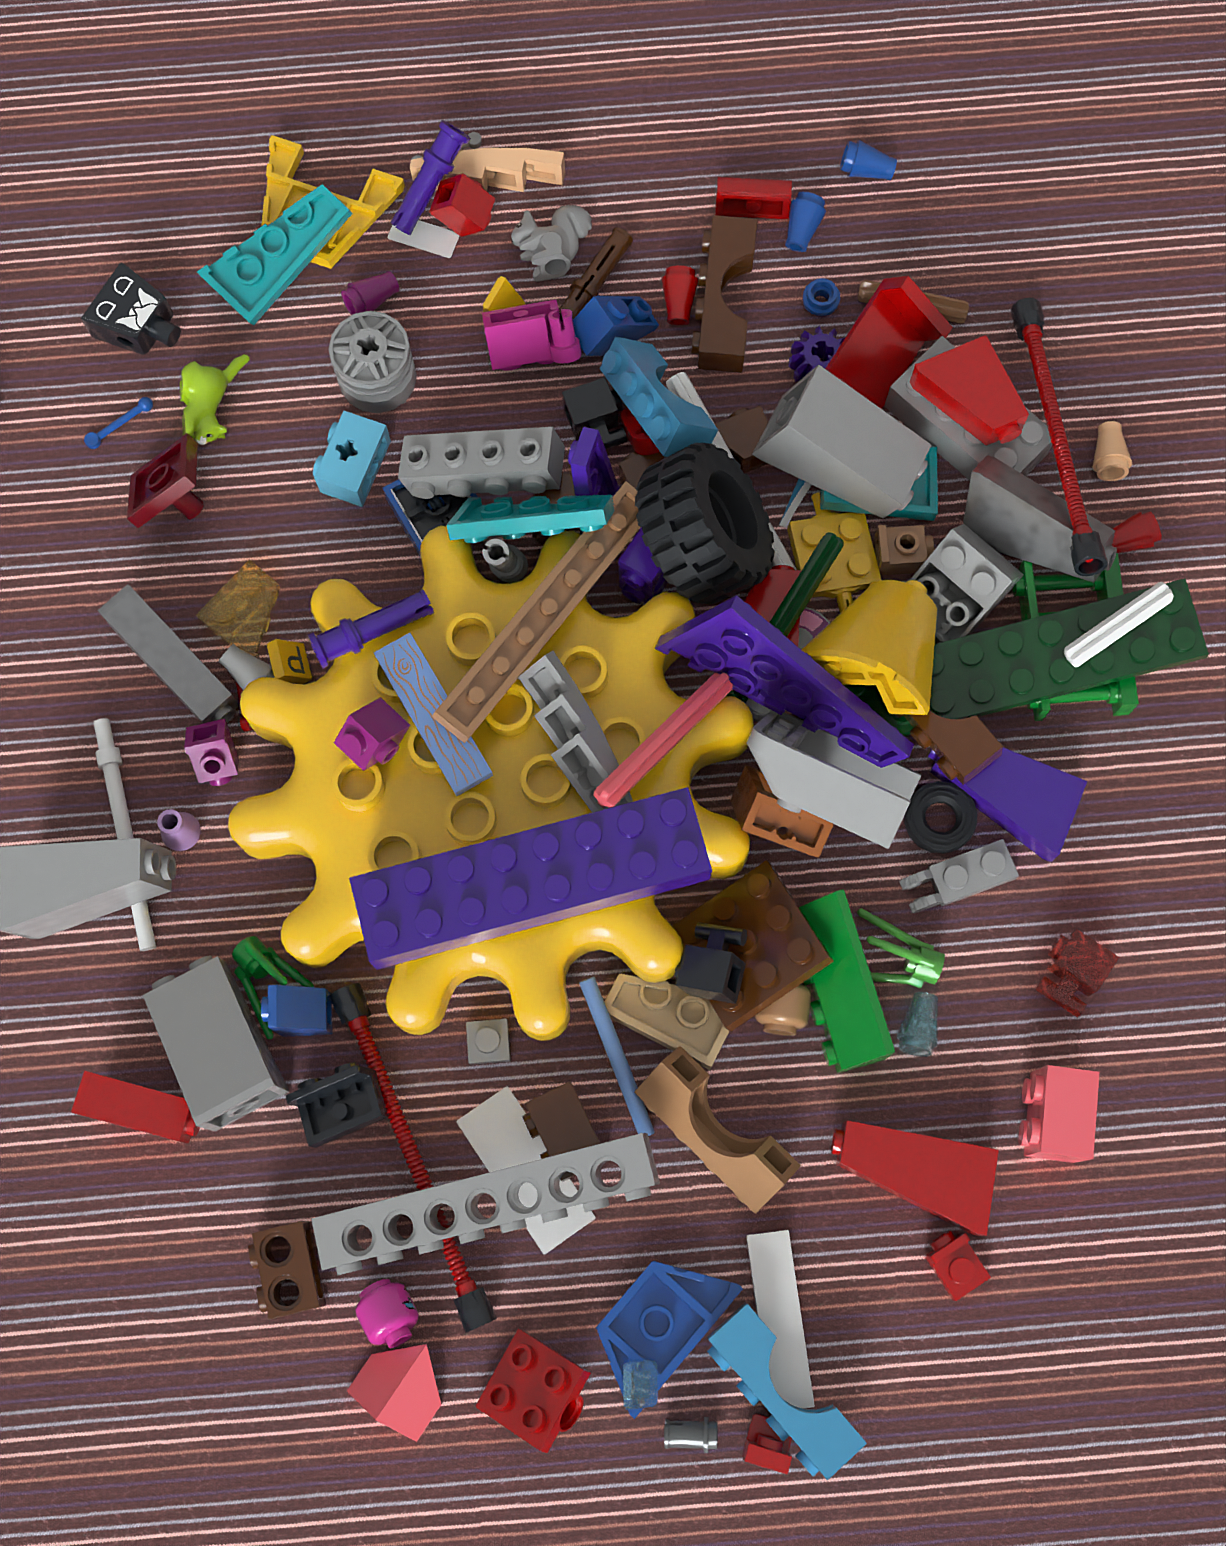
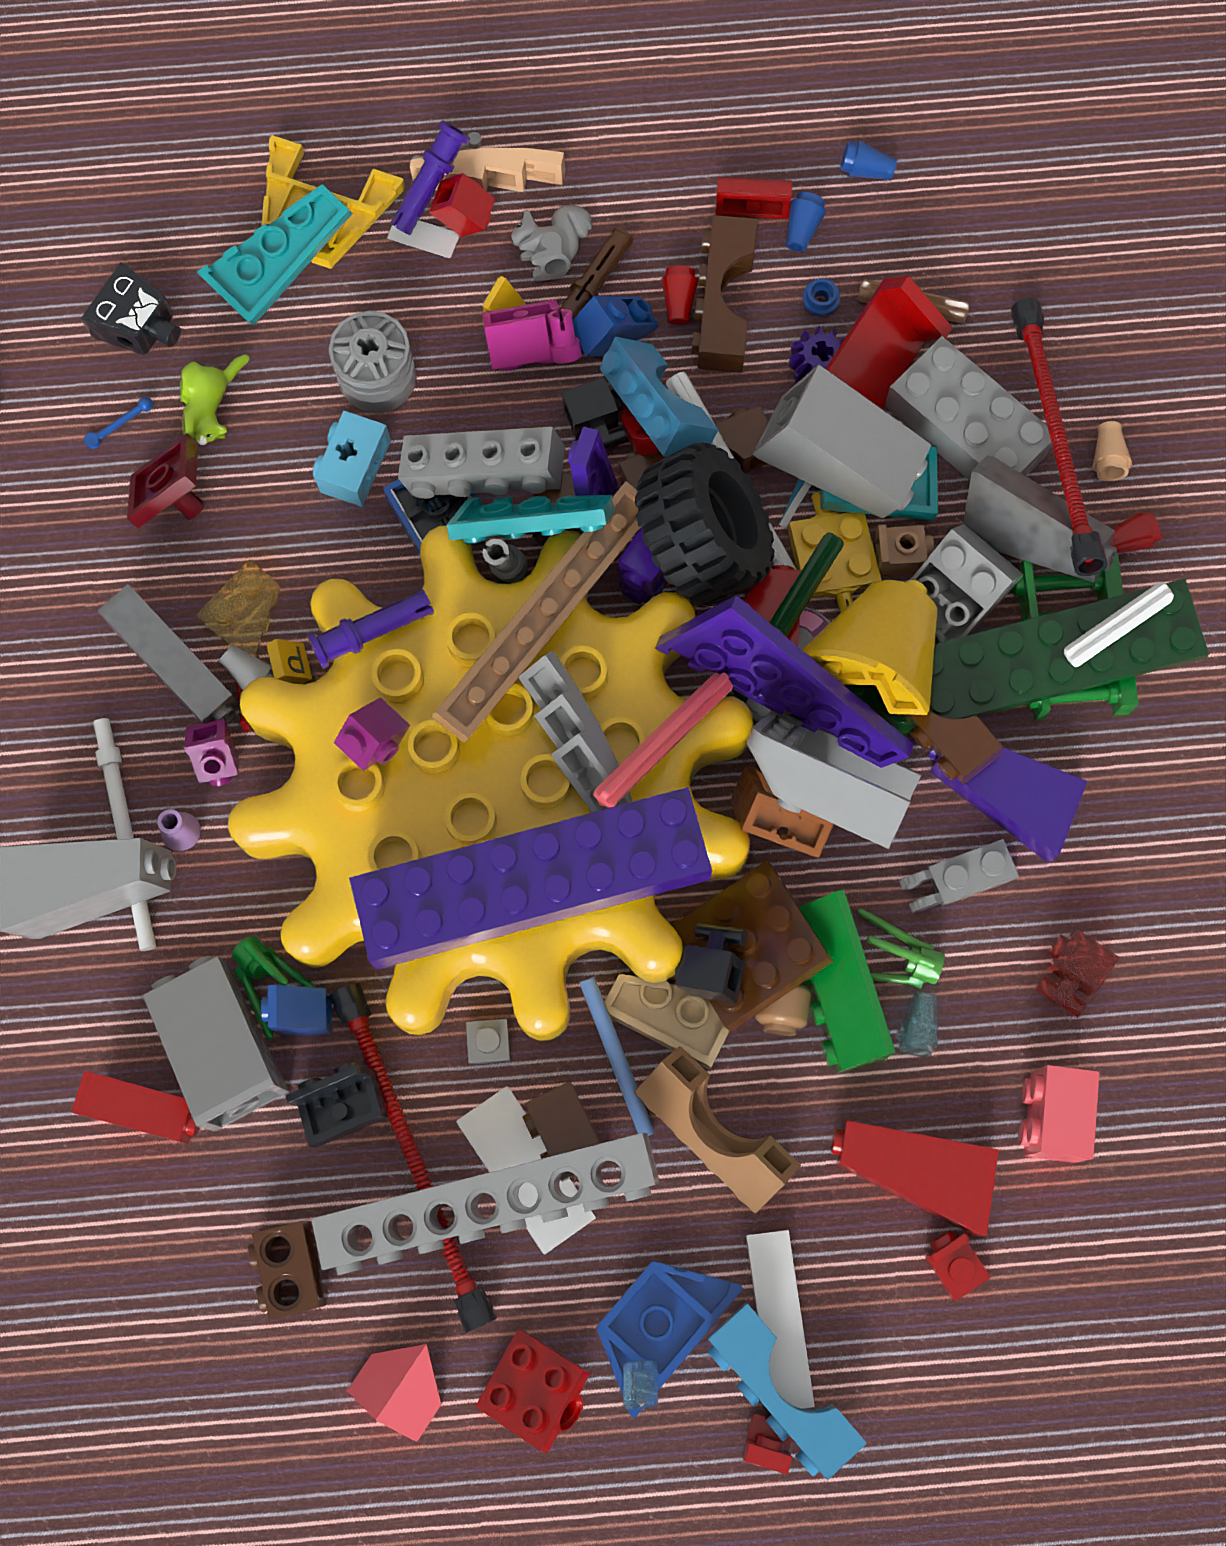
magenta cone [341,271,400,315] -> none
dark pink head [355,1279,419,1348] -> none
medium blue tile [374,633,493,797] -> none
dark grey pin [664,1417,718,1453] -> none
black tyre [904,781,977,854] -> none
red slope [910,335,1029,446] -> none

